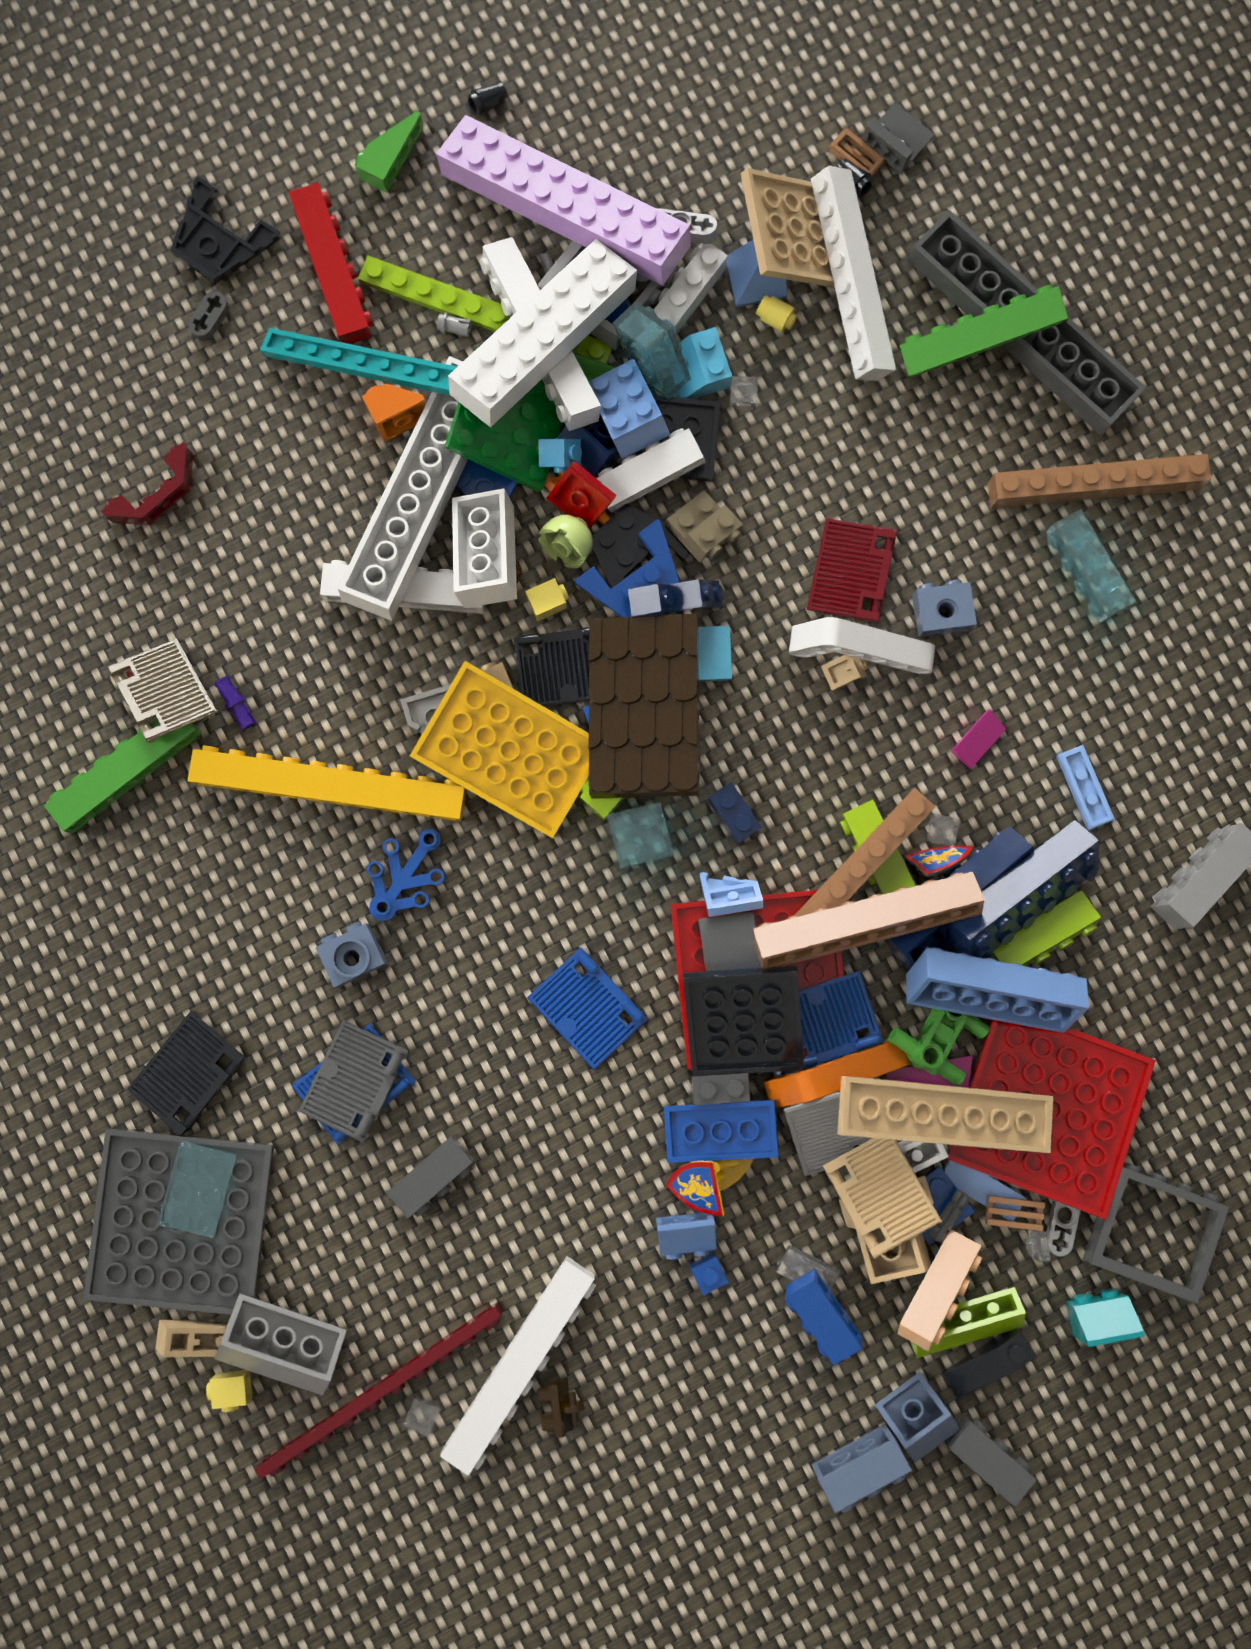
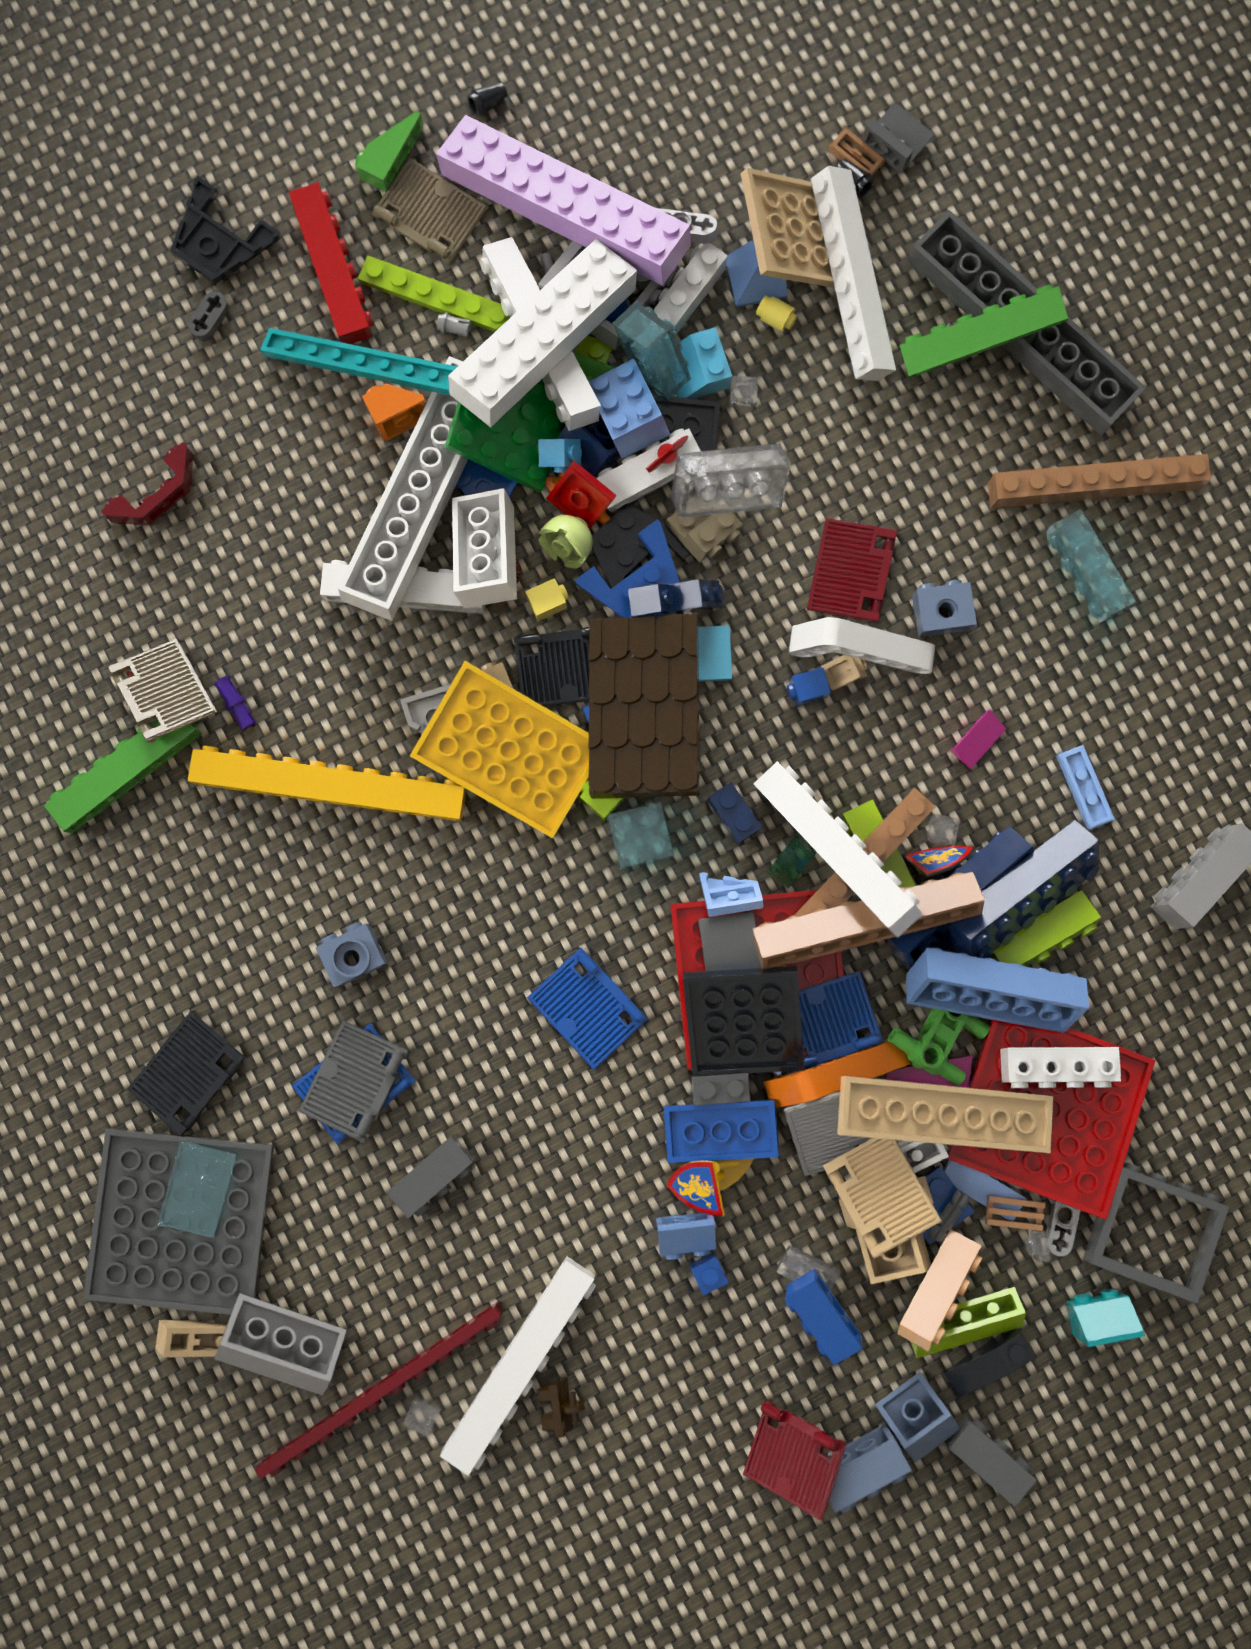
light yellow brick [206,1370,252,1412] -> none
blue plant [367,829,445,921] -> none
none -> dark tan window [371,158,488,264]
none -> red piece [645,435,688,473]
none -> clear brick [671,444,791,518]
none -> dark red window [743,1400,847,1521]
none -> white brick [754,762,923,938]
none -> clear green tile [767,834,817,888]
none -> blue brick [787,667,831,706]
none -> white brick [1000,1047,1121,1088]

